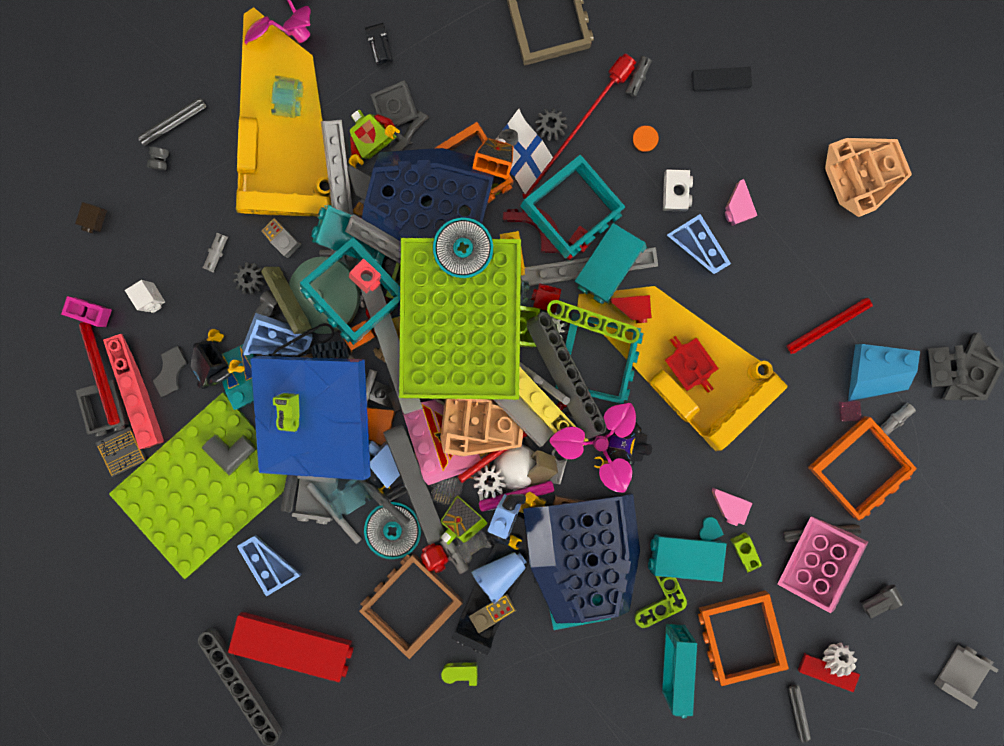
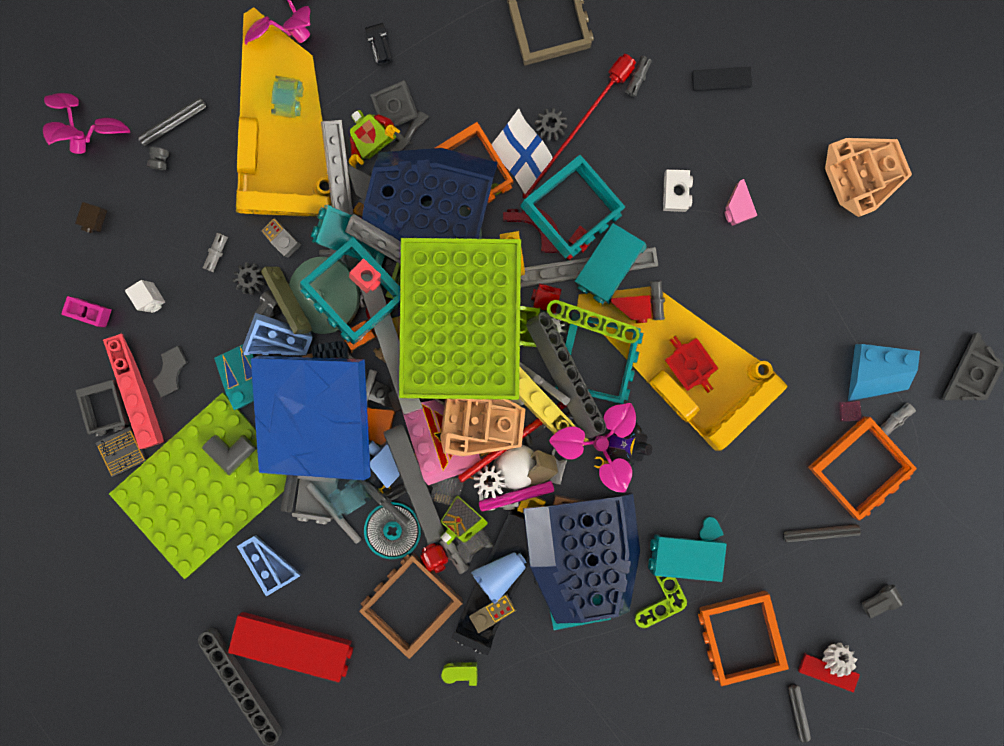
red axle [79,322,120,426] -> none
black torso [190,329,245,389] -> none
black piece [273,323,334,357] -> none
lime leg [273,393,300,432] -> none
piece [433,218,493,278] -> none
torso [472,138,514,179] -> none
torso [488,492,539,550] -> none
light grey tile [493,397,554,447] -> none
dark grey tile [499,129,518,146] -> none
clear light blue tile [520,281,530,306] -> none
orange piece [633,126,659,152] -> none
teal window [662,624,697,718] -> none
light blue wedge [667,214,731,274] -> none
bright pink slope [712,488,752,526] -> none
lime leg [730,532,762,573] -> none
bright pink slope [778,516,868,613] -> none
red axle [786,298,873,354] -> none
dark grey plate [928,345,968,388] -> none
light grey panel [934,645,998,709] -> none
none -> dark pink plant [43,93,130,154]
none -> dark grey pin [650,280,665,320]

